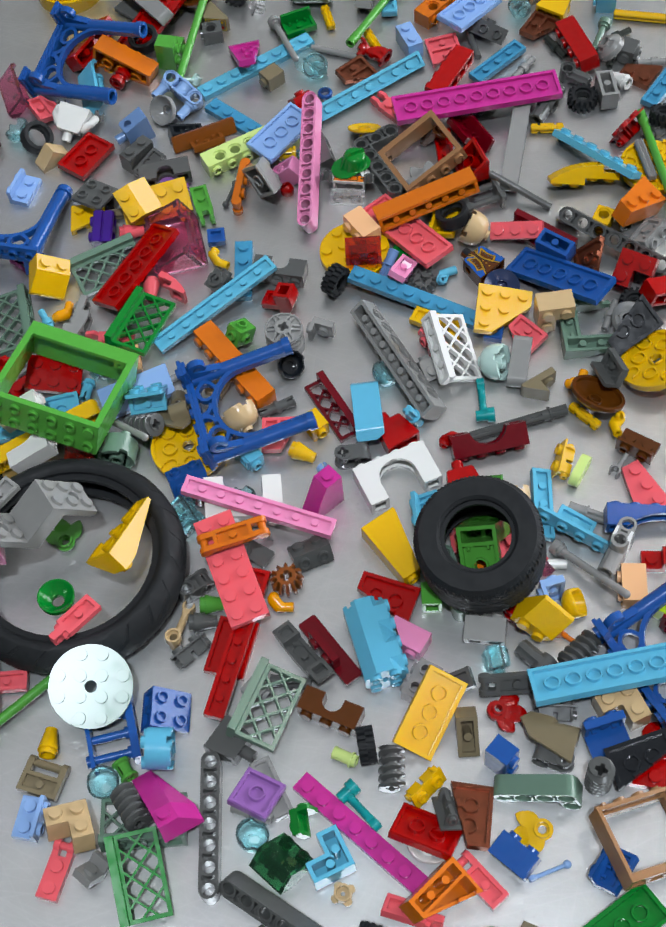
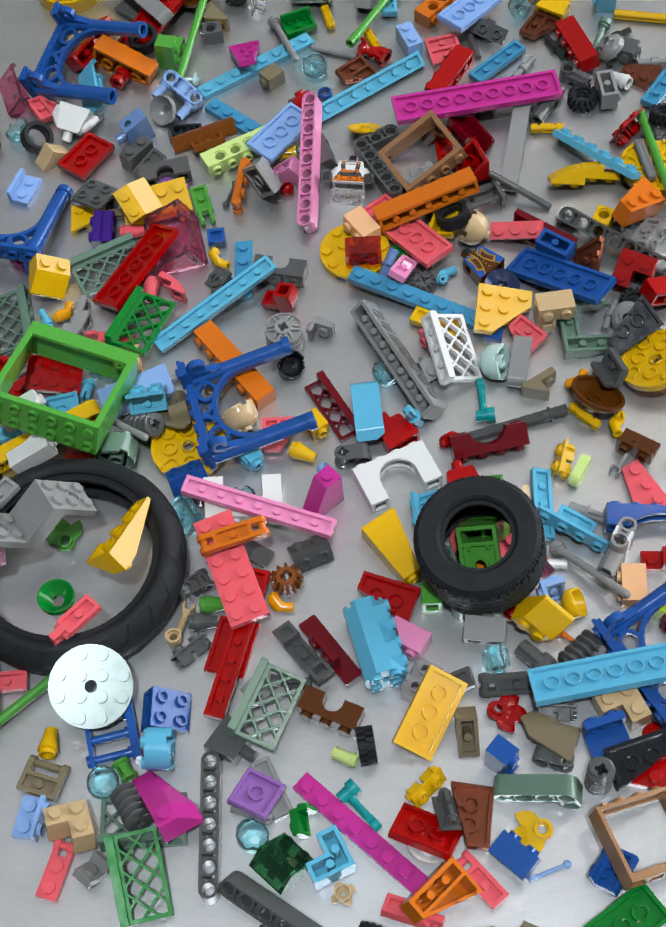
bright green brick [225,318,256,348] -> none
dark grey pin [257,395,296,420] -> none
black tyre [320,263,350,298] -> none
green piece [331,147,371,179] -> none
coral hinge [370,90,403,127] -> none
dark grey piece [378,744,406,793] -> none

